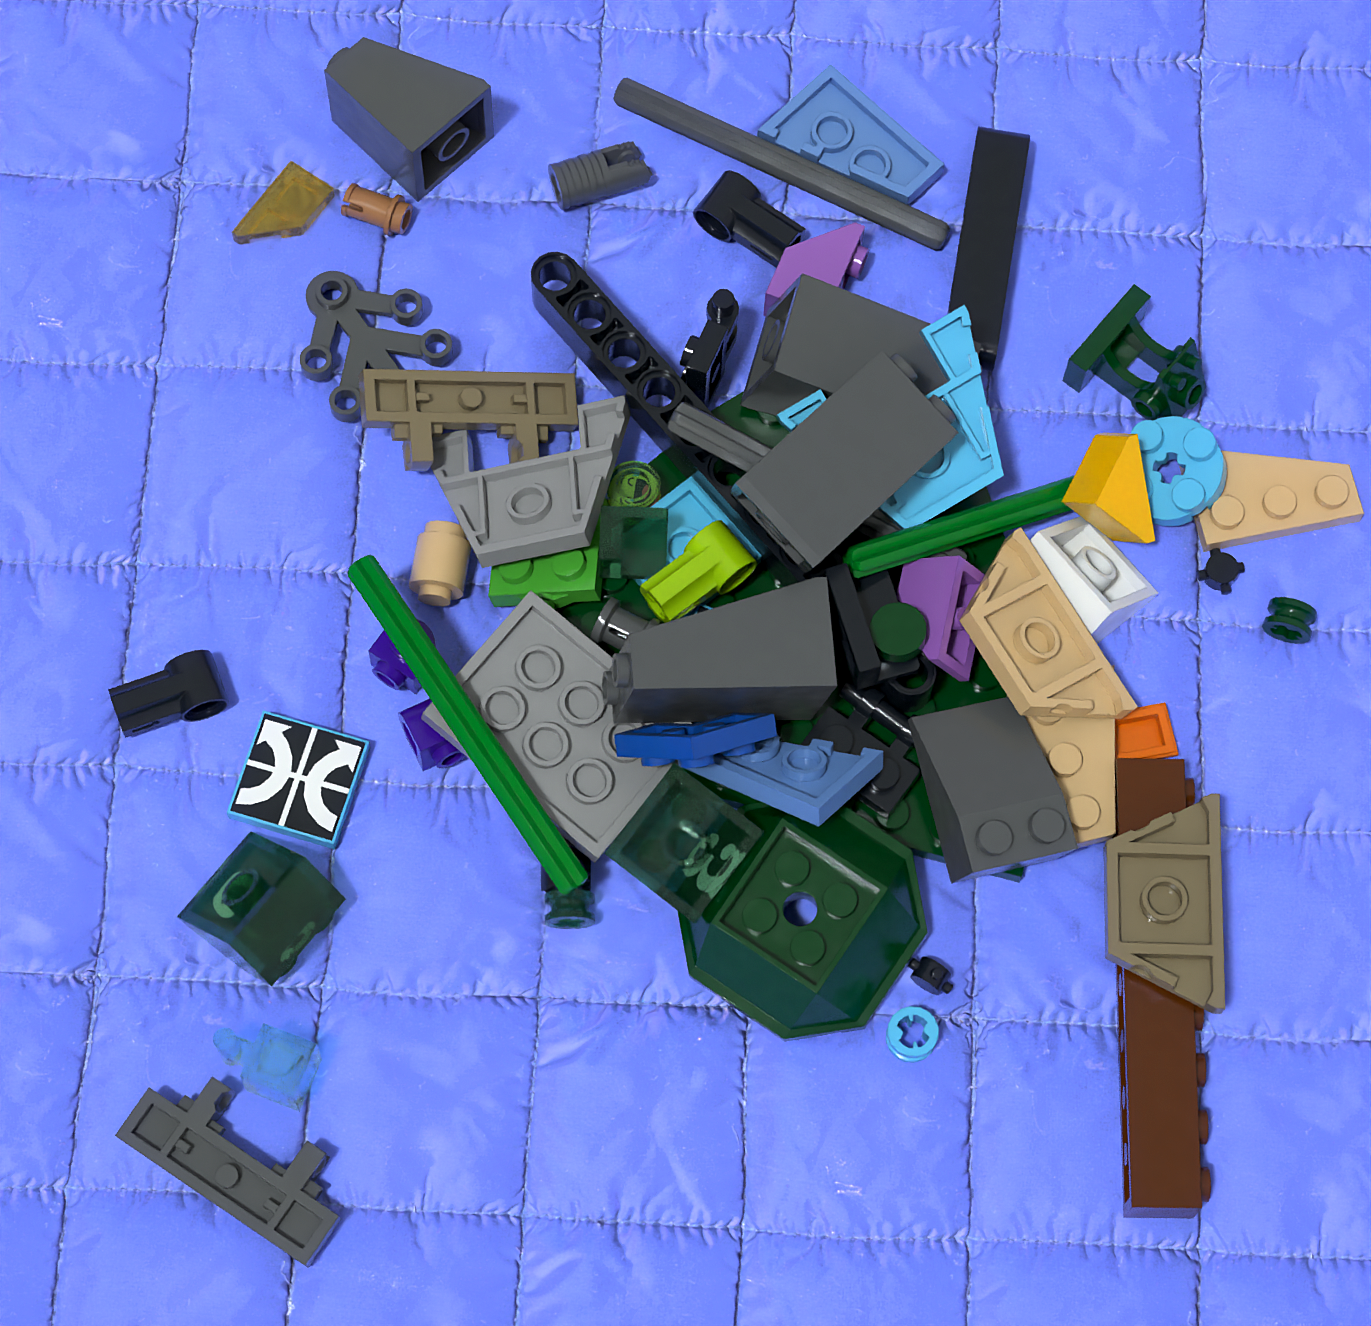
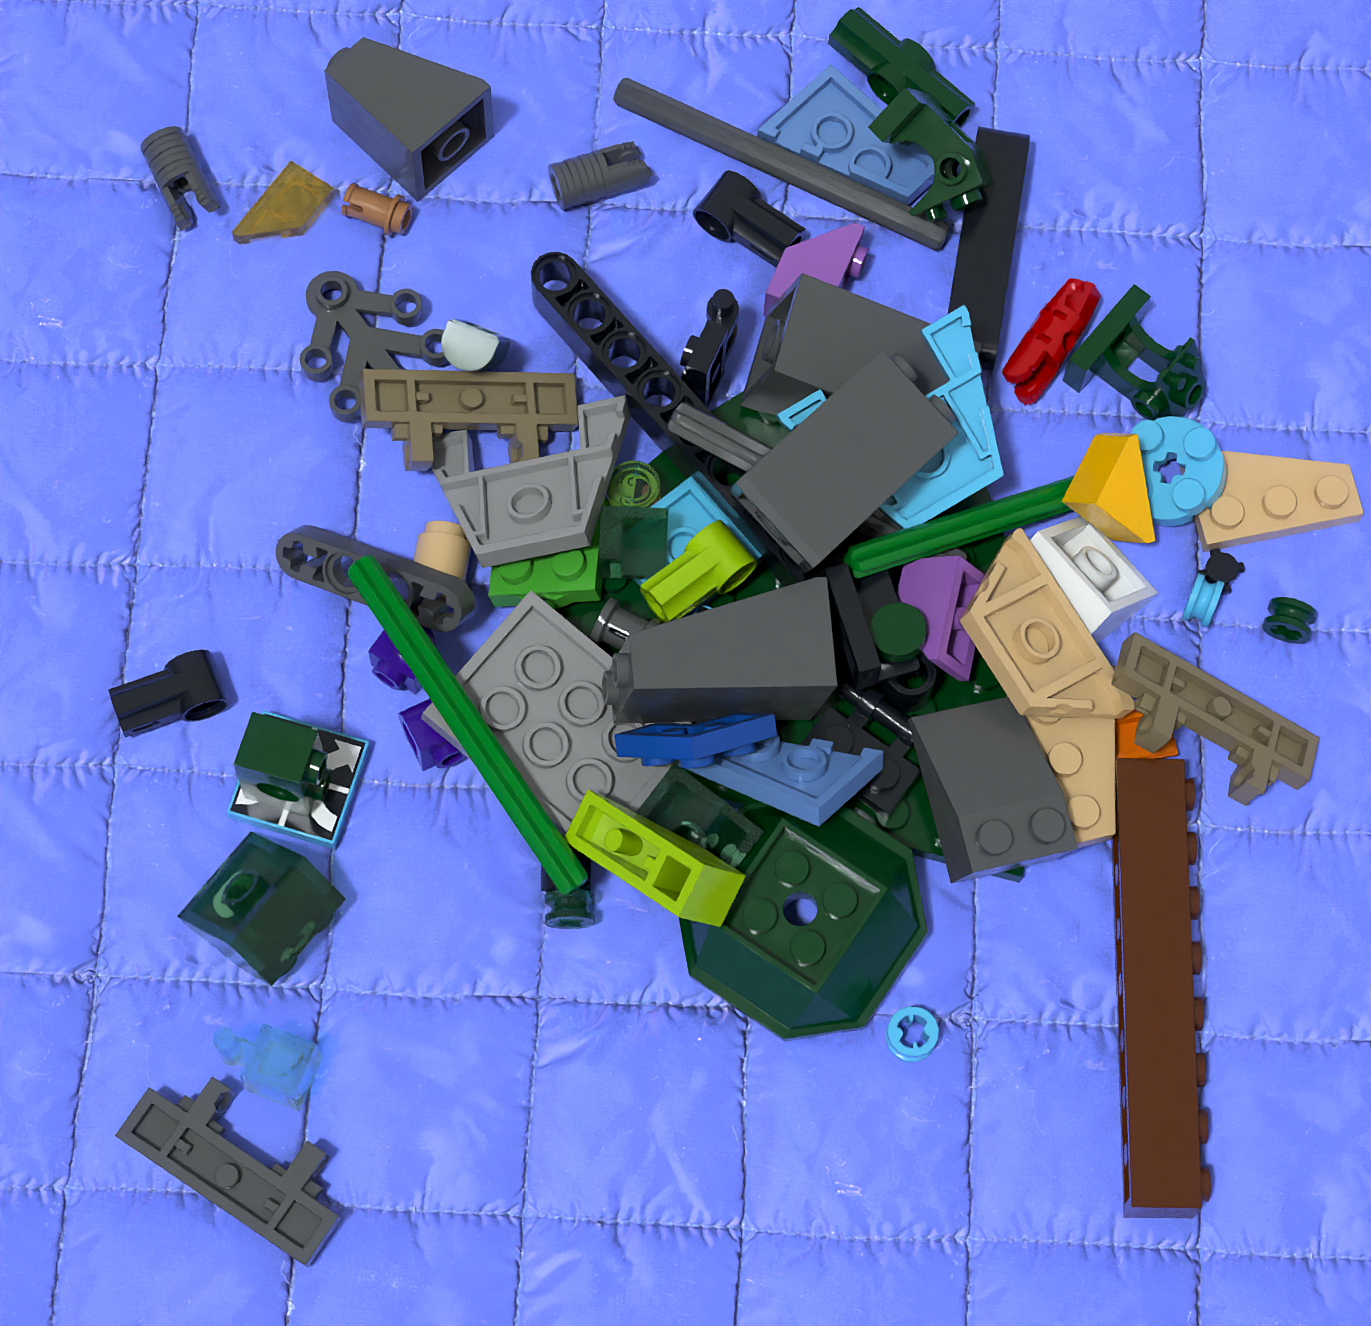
black piece [908,957,953,995] -> none
dark tan wing [1103,794,1225,1014] -> none
none -> dark grey hinge [140,126,220,231]
none -> dark green brick [233,712,332,817]
none -> dark grey beam [276,525,475,632]
none -> brick [441,319,512,371]
none -> lime slope [564,789,746,927]
none -> dark green piece [828,7,975,128]
none -> dark green tile [868,87,994,222]
none -> red hinge [1002,278,1101,406]
none -> dark tan hinge [1111,632,1319,806]
none -> medium azure bush [1181,573,1225,628]

